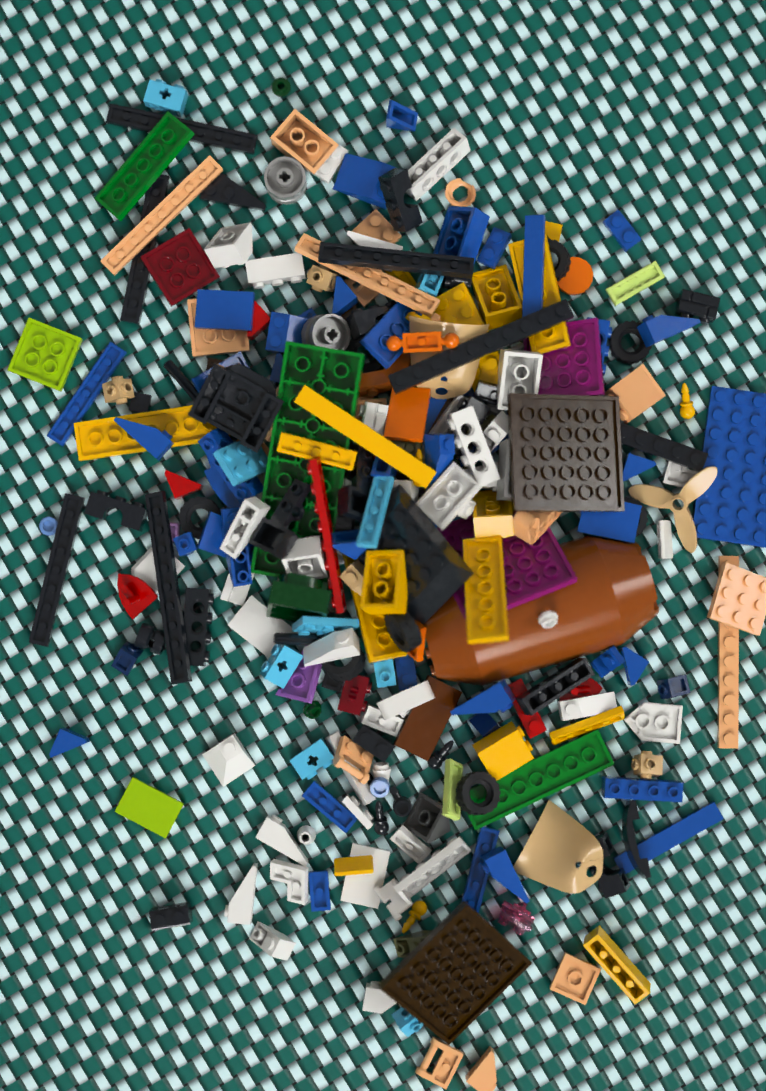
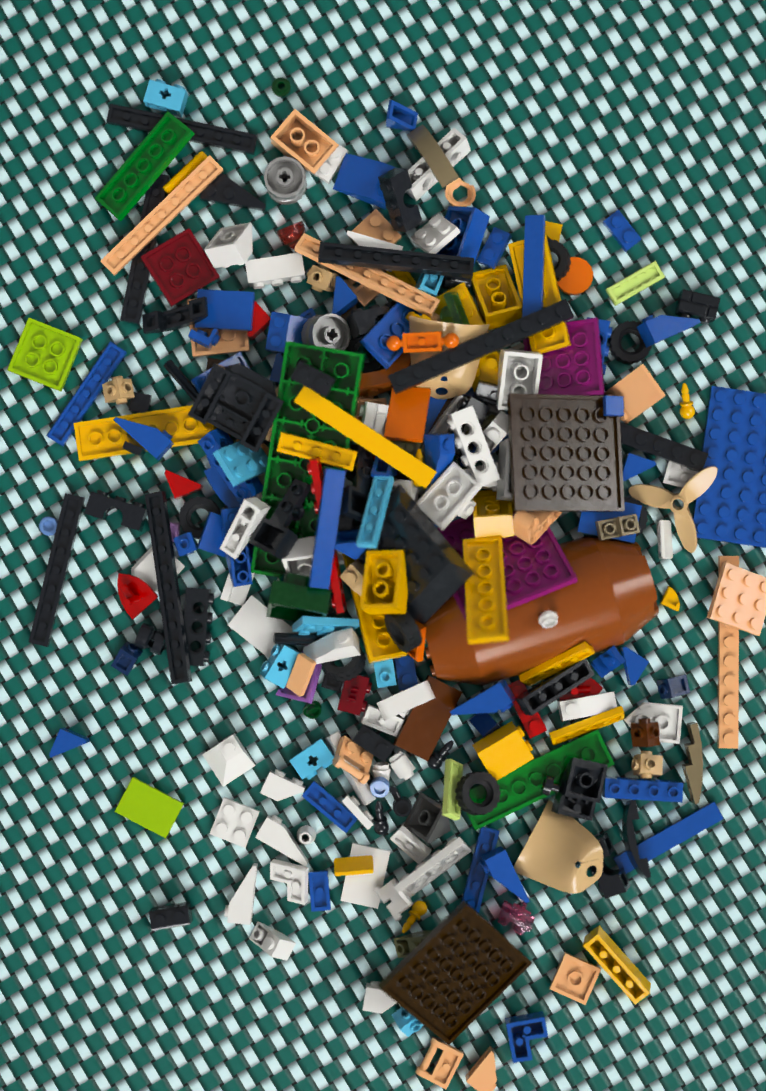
none -> black tile [123,441,145,457]
none -> black slope [142,296,208,334]
none -> yellow axle [163,151,207,195]
none -> blue bracket [188,328,220,350]
none -> white plate [210,797,260,848]
none -> white slope [260,769,306,801]
none -> clear red helmet [276,221,306,250]
none -> light nougat tile [286,653,317,697]
none -> black brick [290,361,337,397]
none -> blue tile [308,468,346,589]
none -> white brick [388,750,416,780]
none -> dark tan slope [406,124,459,188]
none -> white plate [410,214,460,254]
none -> clear green tile [440,292,470,325]
none -> blue brick [504,1011,548,1063]
none -> yellow tile [519,642,595,686]
none -> black tile [541,775,560,796]
none -> black slope [551,757,608,821]
none -> dark tan slope [595,514,640,541]
none -> tile [603,395,624,417]
none -> reddish brown brick [631,718,660,747]
none -> yellow tile [660,586,680,612]
none -> dark tan slope [682,722,703,804]

